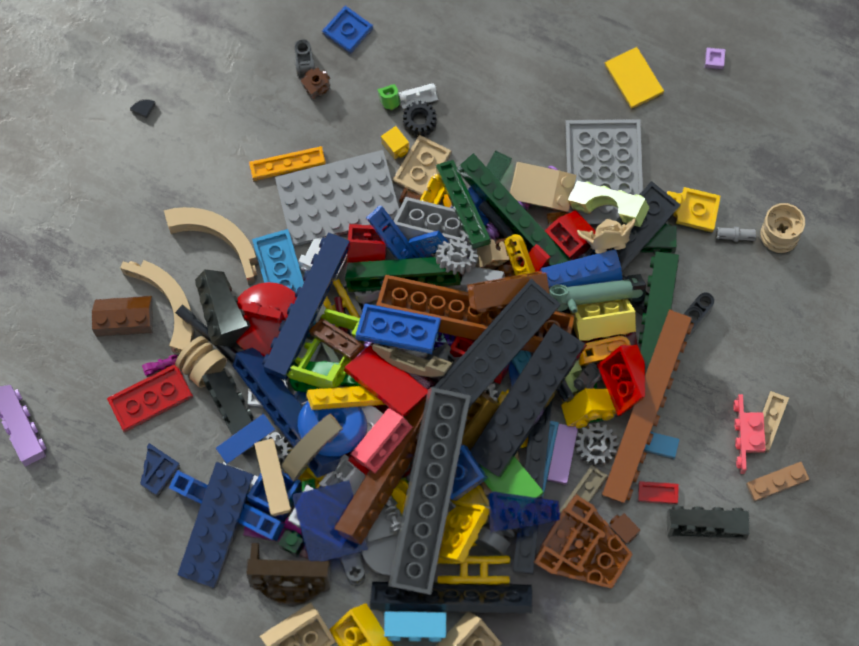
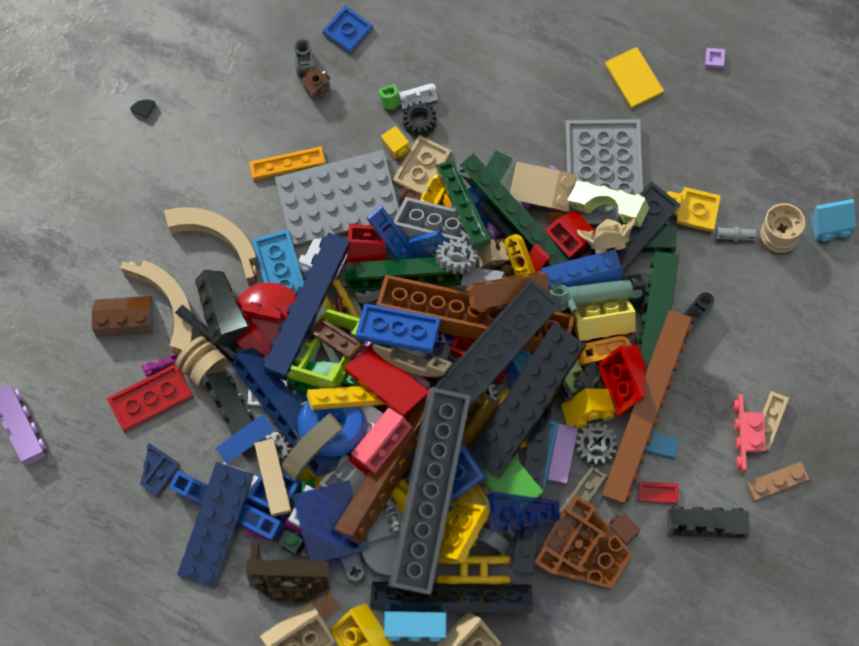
none -> clear orange plate [312,591,340,620]
none -> medium azure slope [810,199,856,241]

